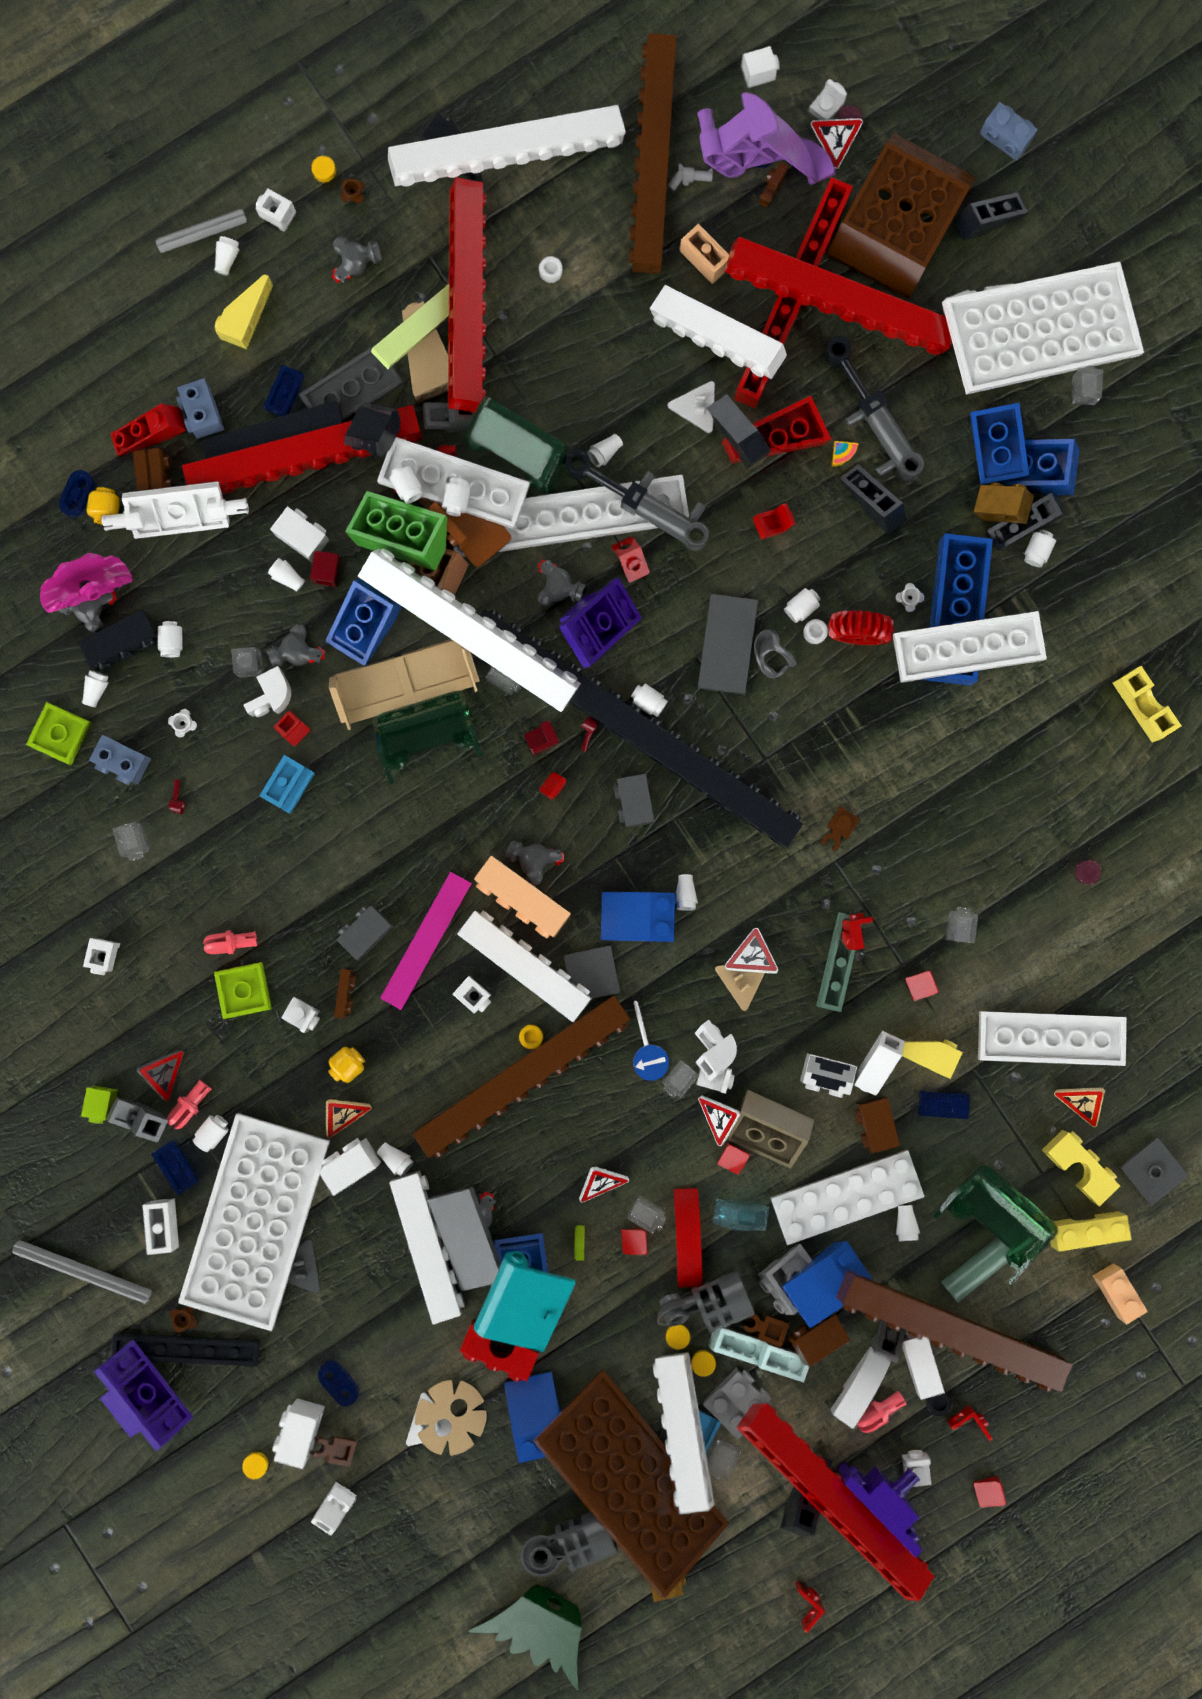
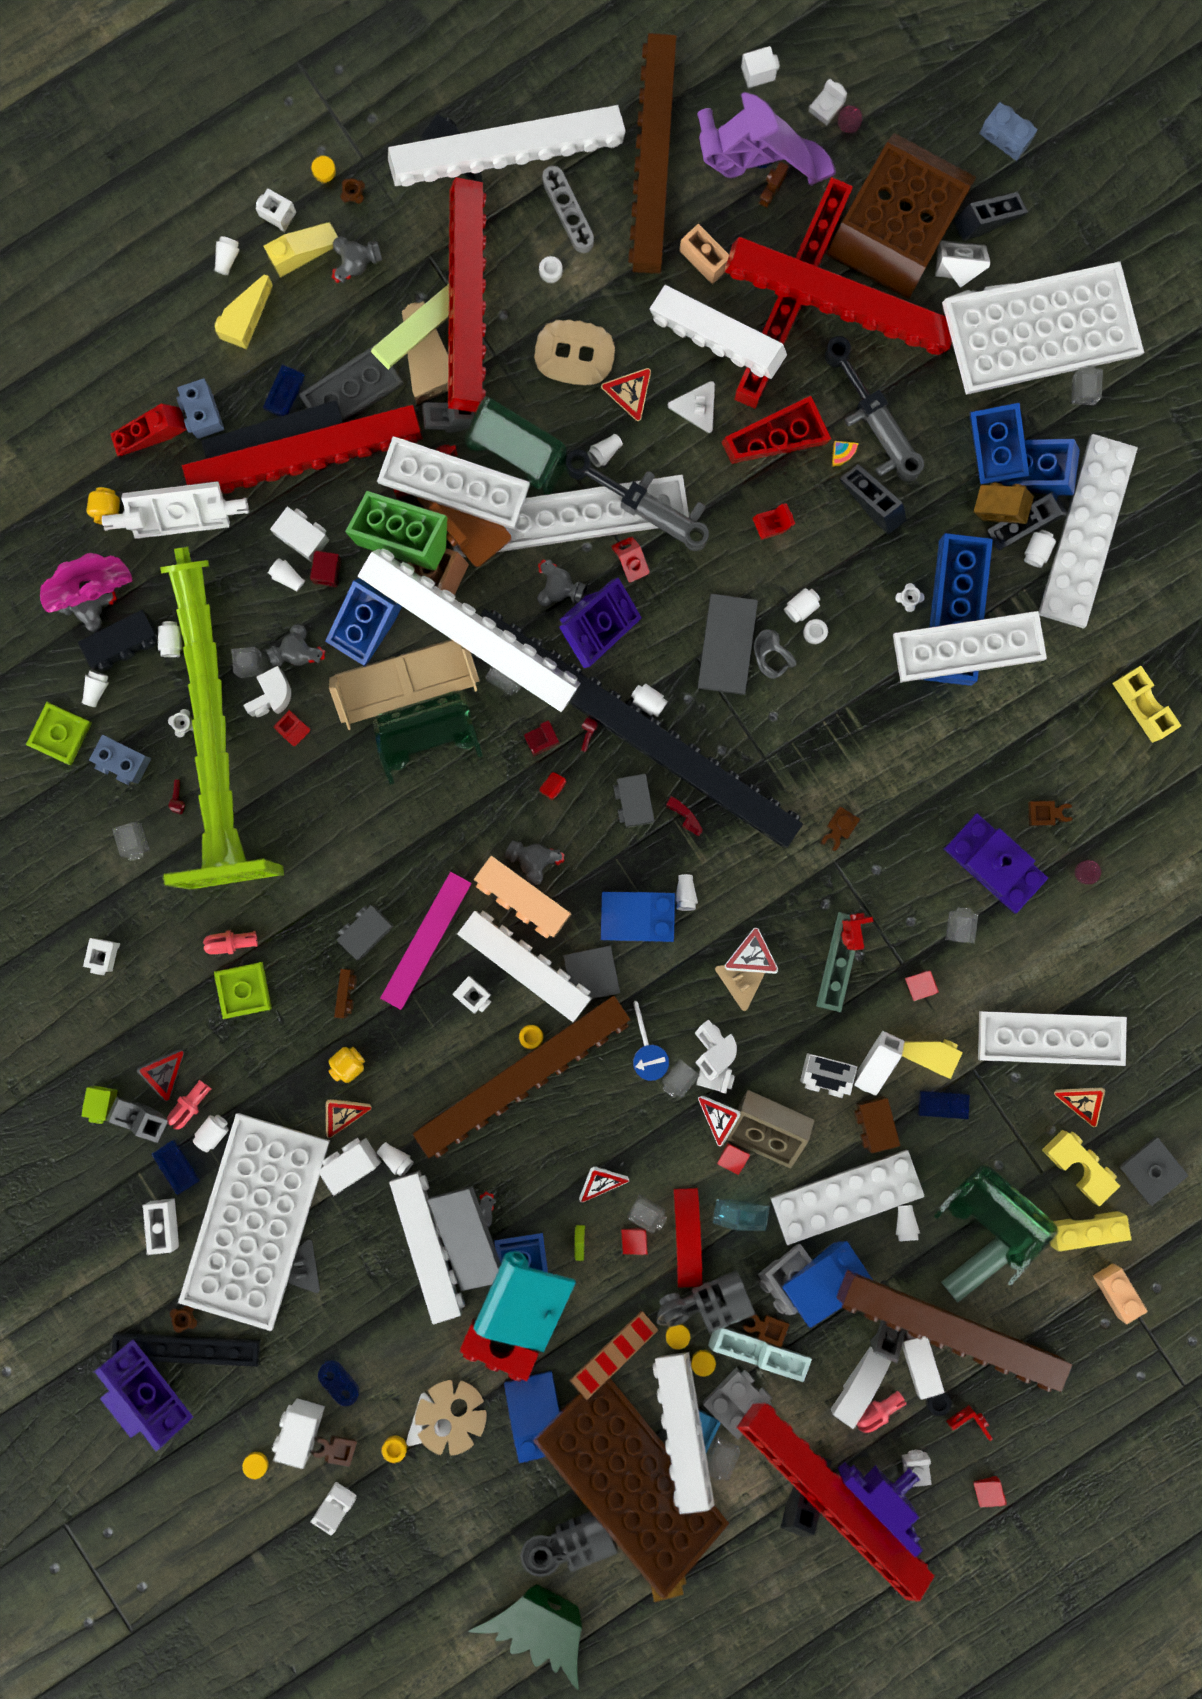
light grey axle [12,1240,152,1303] -> none
clear blue plate [59,470,95,518] -> none
reddish brown brick [133,448,174,491] -> none
light grey axle [156,209,247,253] -> none
dark azure plate [259,755,315,814] -> none
white bracket [281,997,320,1033] -> none
black slope [344,402,401,458] -> none
white brick [390,465,423,504] -> none
white brick [442,478,470,517] -> none
light grey piece [667,164,713,192] -> none
black slope [707,394,771,469] -> none
reddish brown brick [788,1314,851,1367] -> none
red bracket [795,1580,825,1633] -> none
piece [811,119,863,169] -> none
red gear [828,610,894,646] -> none
none -> lime plant [160,547,284,890]
none -> light yellow slope [264,222,338,277]
none -> yellow tile [382,1435,407,1463]
none -> tan piece [534,320,615,385]
none -> light grey beam [542,166,594,253]
none -> tile [570,1311,658,1399]
none -> piece [601,368,651,421]
none -> dark red slope [666,796,703,836]
none -> white slope [935,240,990,288]
none -> dark purple brick [944,813,1048,914]
none -> reddish brown plate [1028,801,1072,826]
none -> white plate [1039,434,1138,628]

